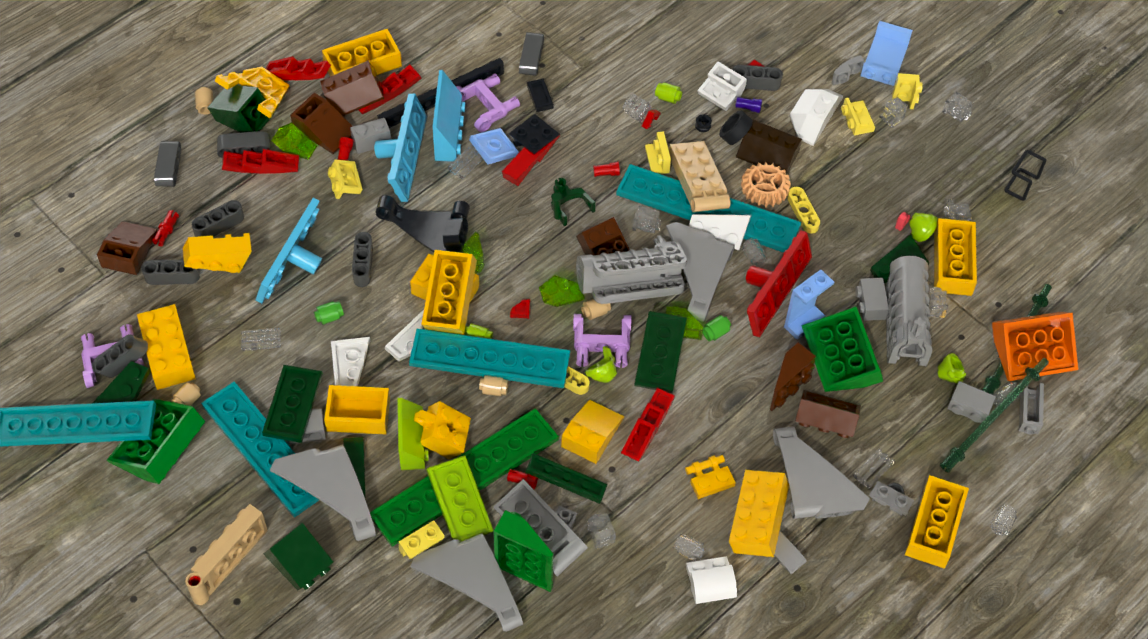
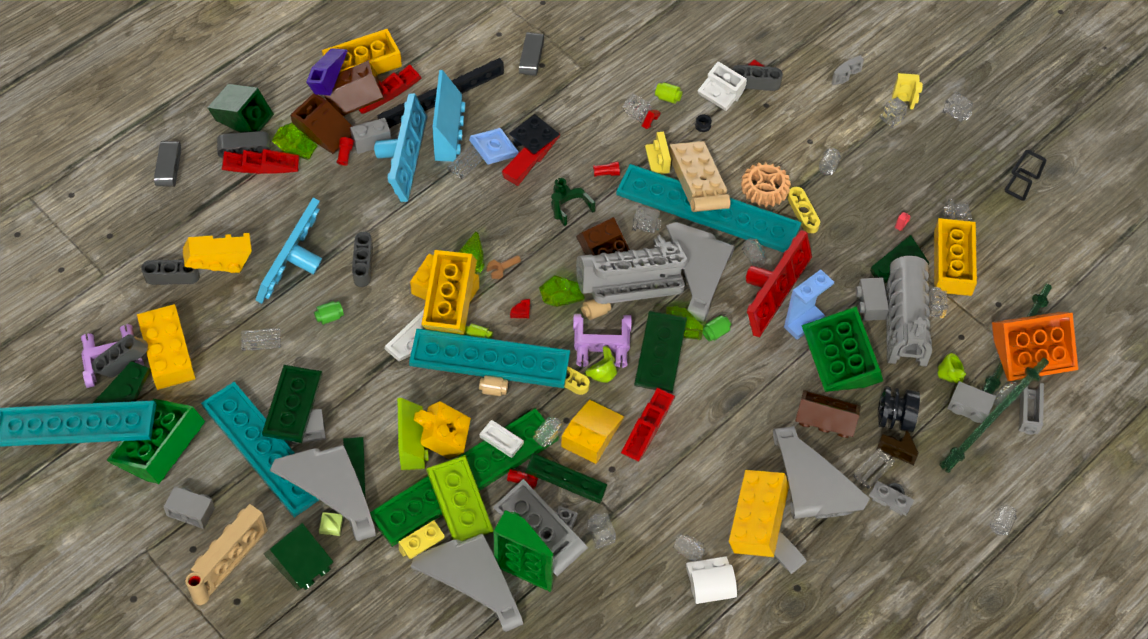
reddish brown slope [97,221,158,275] -> none
red pin [152,210,179,247] -> none
tan brick [171,382,201,406] -> none
dark grey beam [191,200,244,237] -> none
tan brick [195,87,213,115] -> none
yellow wing [215,67,290,118] -> none
red slope [265,56,331,81] -> none
yellow piece [324,385,390,434] -> none
light yellow bracket [328,160,363,199] -> none
white wing [331,337,370,386] -> none
black panel [376,195,470,253] -> none
lavender connector [456,74,520,133] -> none
black tile [527,78,554,112] -> none
yellow plate [685,455,736,499] -> none
white wing [689,214,751,250] -> none
black tyre [719,110,753,145] -> none
dark purple pin [736,97,762,113] -> none
dark brown slope [736,119,802,175] -> none
reddish brown slope [770,342,816,411] -> none
white wedge [790,89,843,146] -> none
light yellow bracket [841,98,875,135] -> none
light blue panel [861,21,913,86] -> none
yellow brick [905,475,969,569] -> none
lime hat [909,213,938,242] -> none
none -> light grey brick [163,486,215,529]
none -> dark purple slope [306,48,347,96]
none -> yellowish green tile [319,512,343,536]
none -> white tile [479,420,524,458]
none -> medium nougat bar [486,255,521,279]
none -> clear brick [533,417,563,447]
none -> clear brick [819,148,842,175]
none -> dark brown slope [876,430,919,466]
none -> black wheel [877,386,920,432]

